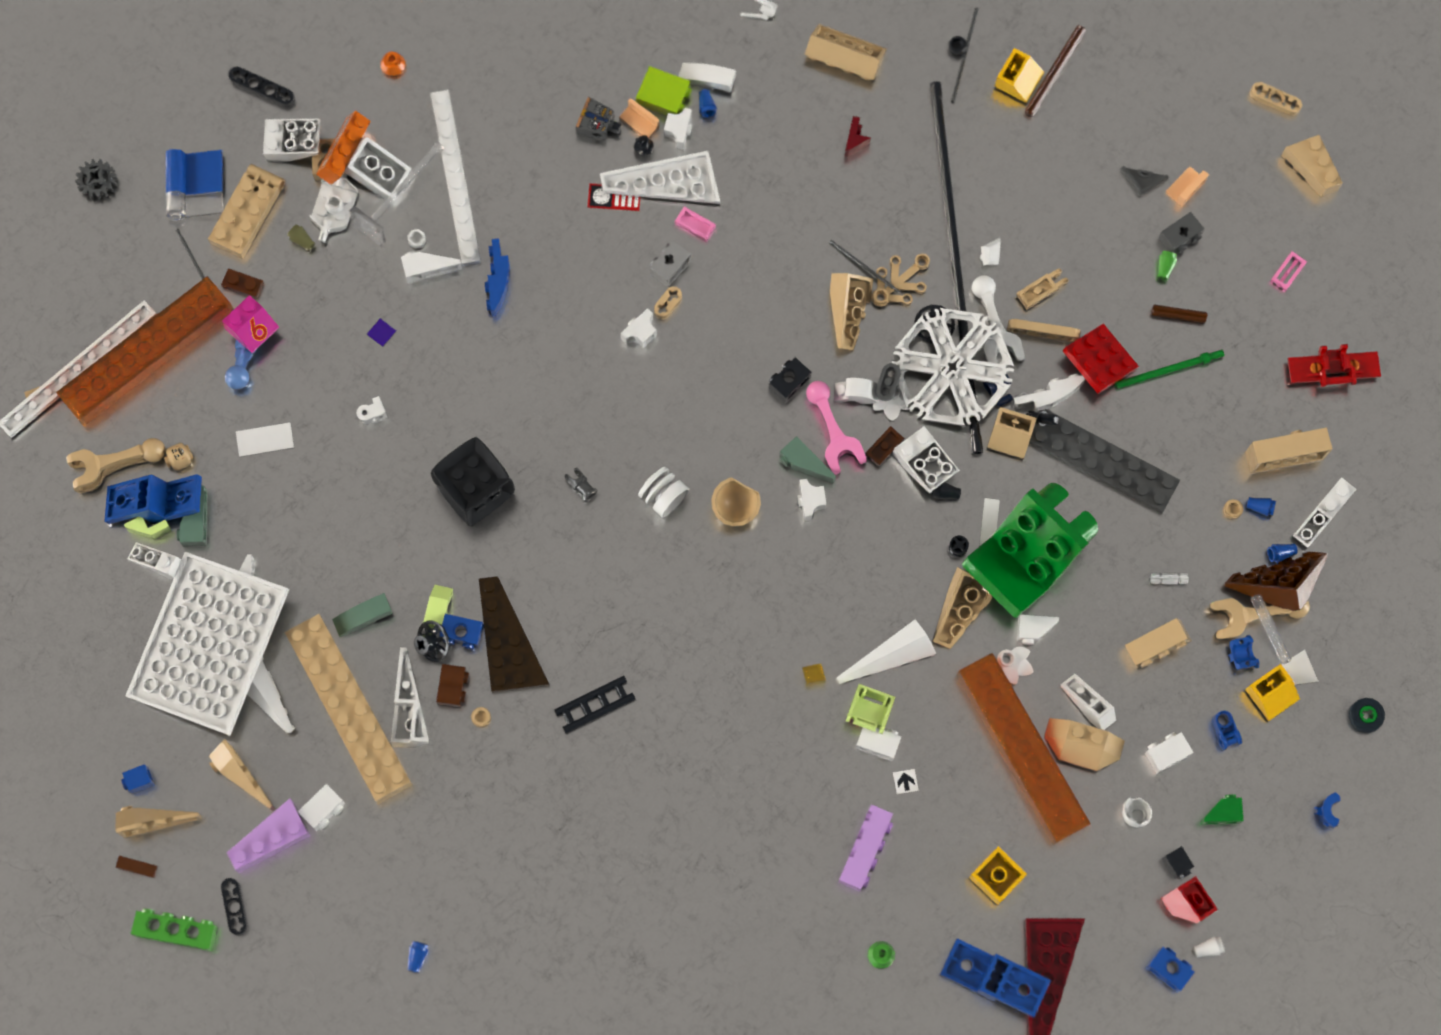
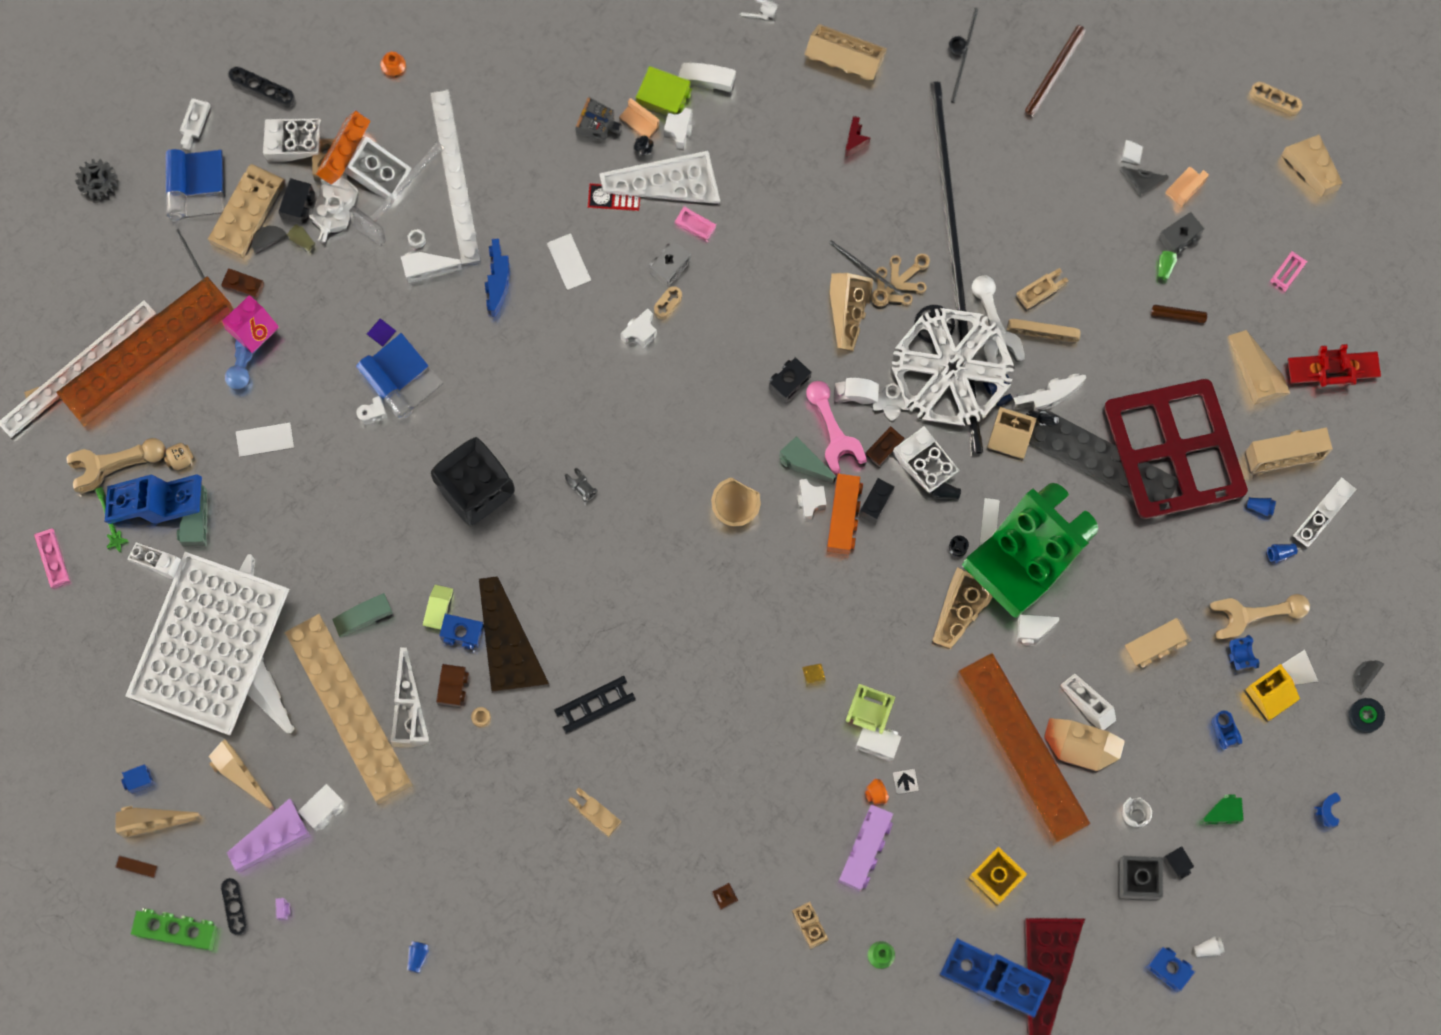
yellowish green slope [124,517,172,540] -> none
black wheel [414,620,450,662] -> none
white wheel [638,467,689,518] -> none
blue cone [699,89,717,118] -> none
white wedge [836,619,936,684] -> none
dark grey plate [876,363,901,401] -> none
white piece [980,238,1001,265] -> none
yellow slope [995,48,1044,103] -> none
white plate [997,647,1033,685] -> none
red plate [1062,323,1139,394] -> none
green bar [1115,349,1225,389] -> none
white brick [1145,732,1194,774] -> none
white axle [1150,573,1189,584] -> none
red slope [1161,876,1218,923] -> none
tan tile [1223,499,1243,519] -> none
reddish brown slope [1225,551,1328,611] -> none
clear axle [1251,594,1292,664] -> none
none -> bright pink tile [34,528,70,589]
none -> bright green piece [95,487,128,552]
none -> white plate [180,98,210,150]
none -> dark grey tile [252,225,288,254]
none -> lavender plate [276,898,290,921]
none -> black brick [278,178,315,224]
none -> blue door [356,333,443,419]
none -> white sticker [547,233,591,290]
none -> tan hinge [568,787,621,837]
none -> reddish brown tile [711,883,738,910]
none -> tan slope [792,902,829,949]
none -> orange brick [827,473,863,555]
none -> black brick [859,478,895,525]
none -> orange cone [865,778,889,804]
none -> dark red window [1104,379,1248,519]
none -> dark grey brick [1119,856,1163,900]
none -> white slope [1121,140,1143,164]
none -> tan wedge [1228,330,1290,405]
none -> dark grey tile [1353,660,1384,695]

